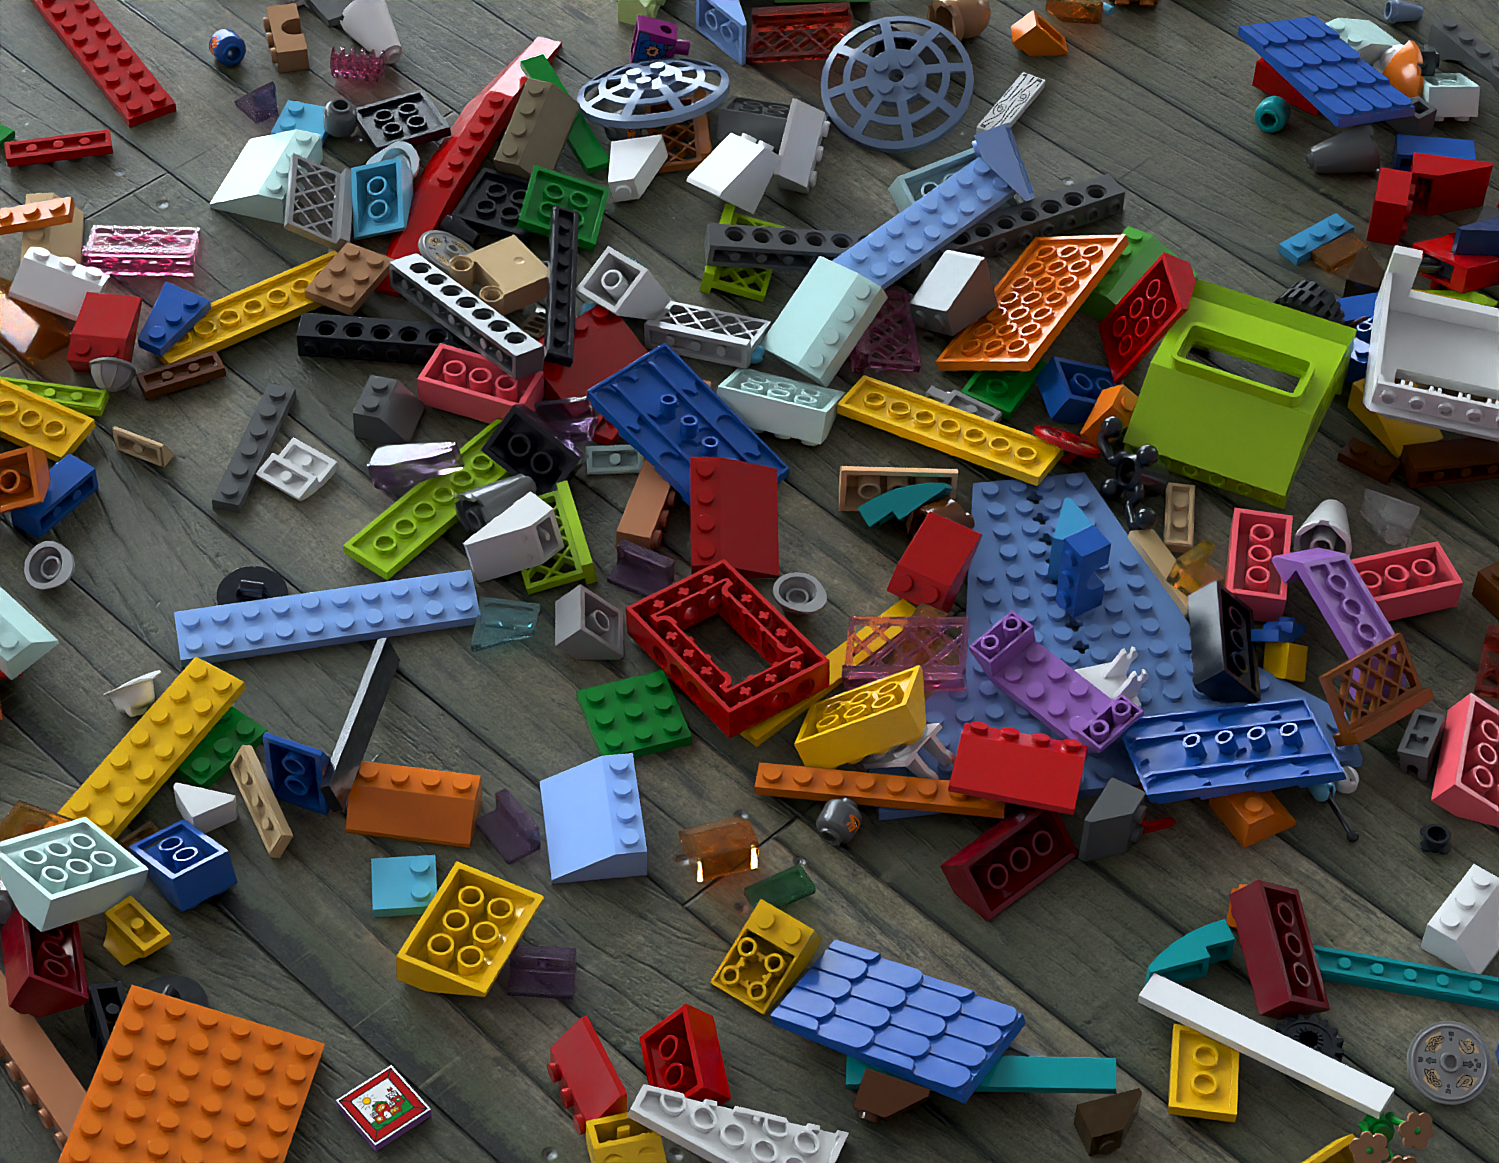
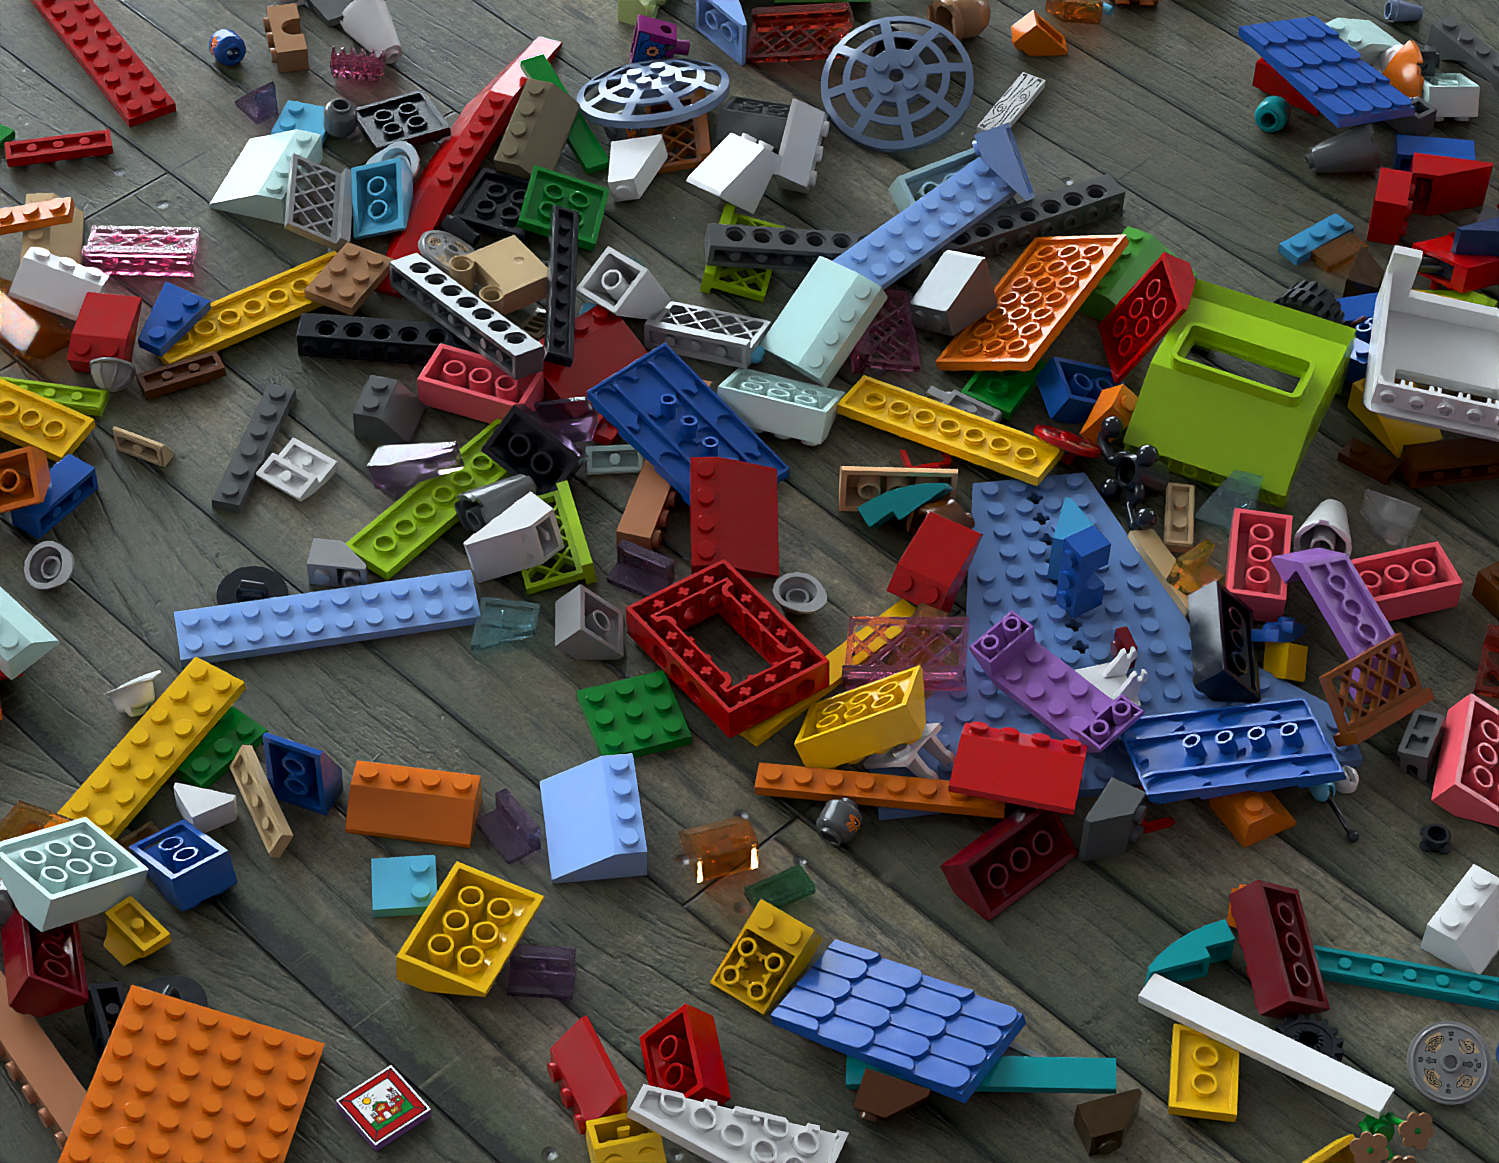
black tile [319,637,400,812] -> none
none -> light grey slope [307,538,368,587]
none -> red piece [900,450,951,469]
none -> dark red plate [1110,626,1138,669]
none -> clear light blue wing [1194,469,1264,529]

